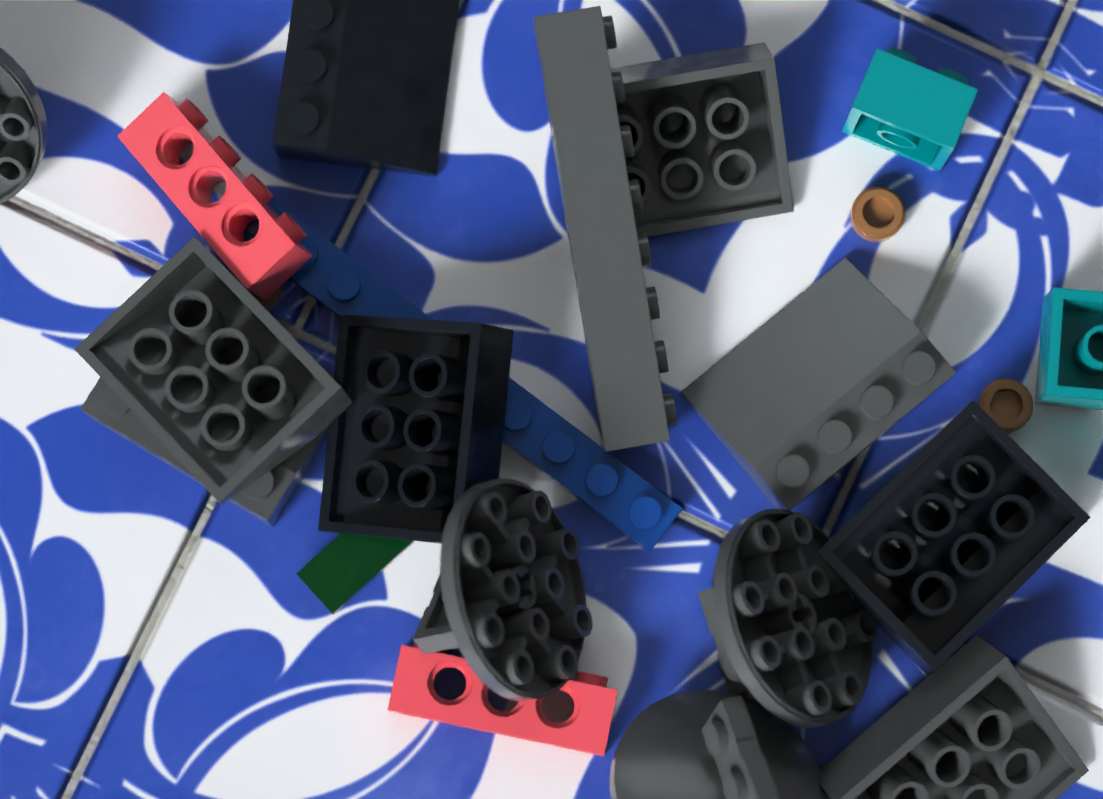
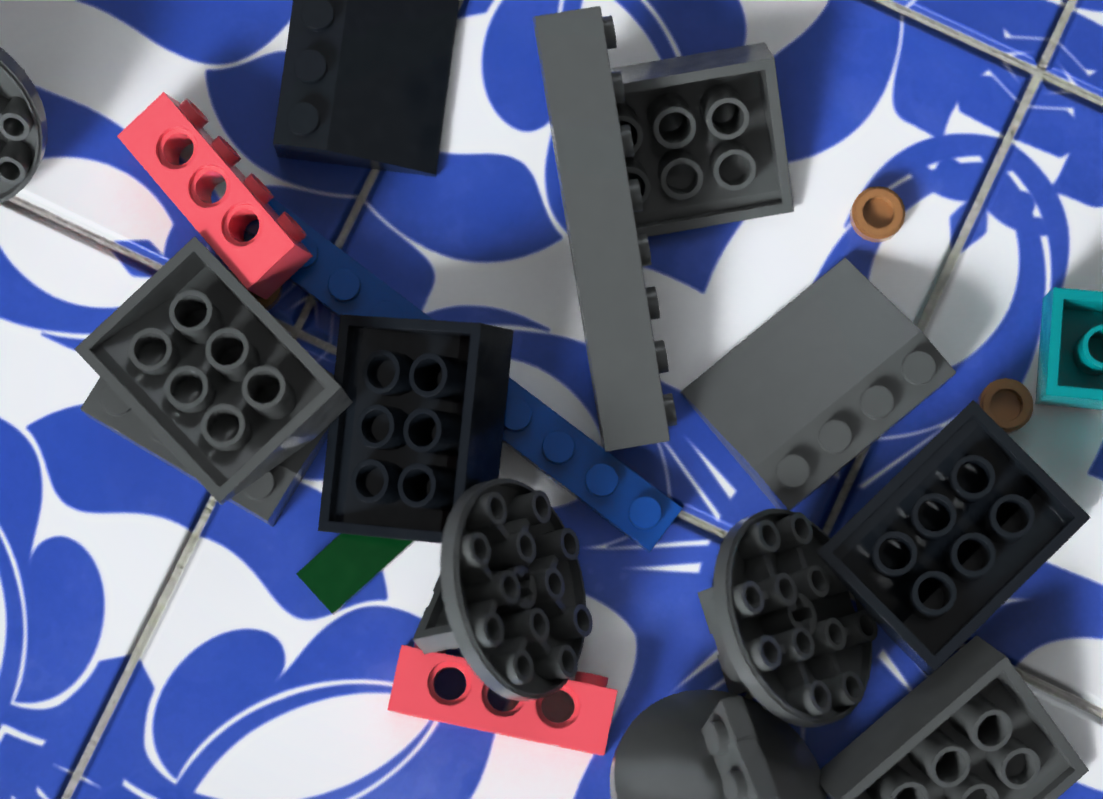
teal brick [841,48,978,172] -> none

